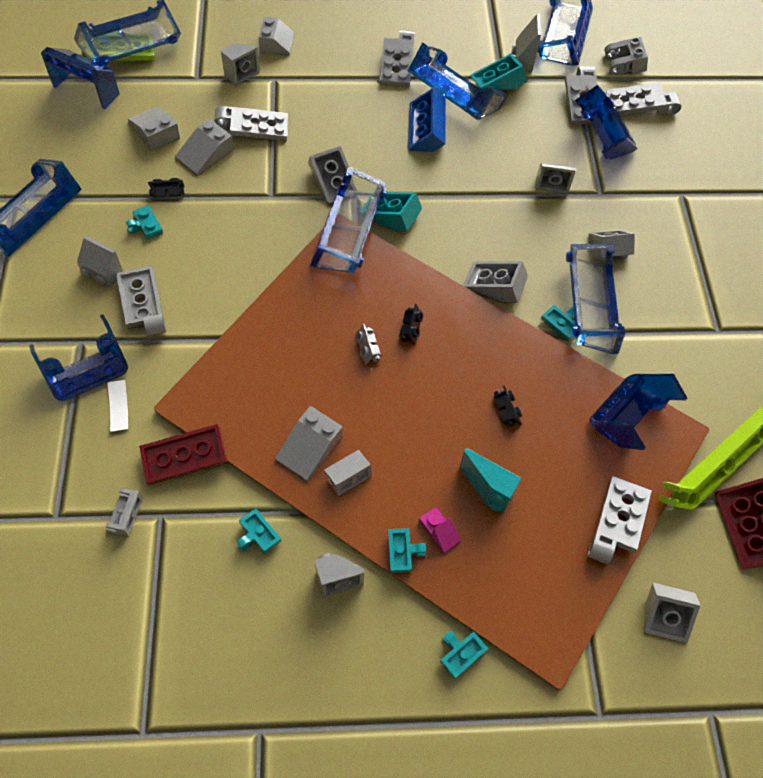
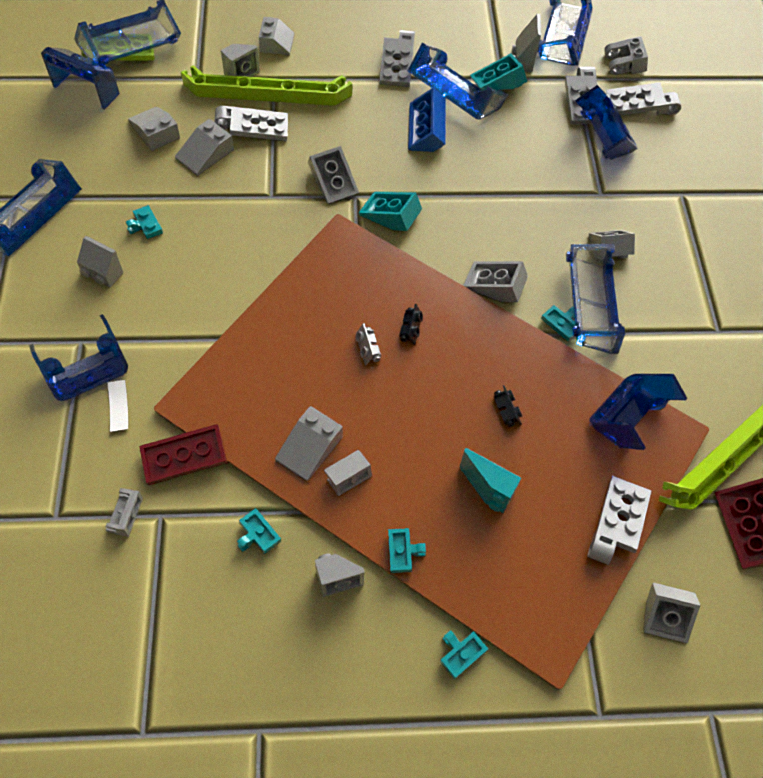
light grey hinge [116,266,166,336] -> none
black hinge [148,178,185,198] -> none
clear windscreen [310,167,387,273] -> none
dark pink slope [419,507,461,554] -> none
light grey slope [536,163,576,194] -> none
none -> lime piece [181,65,353,106]

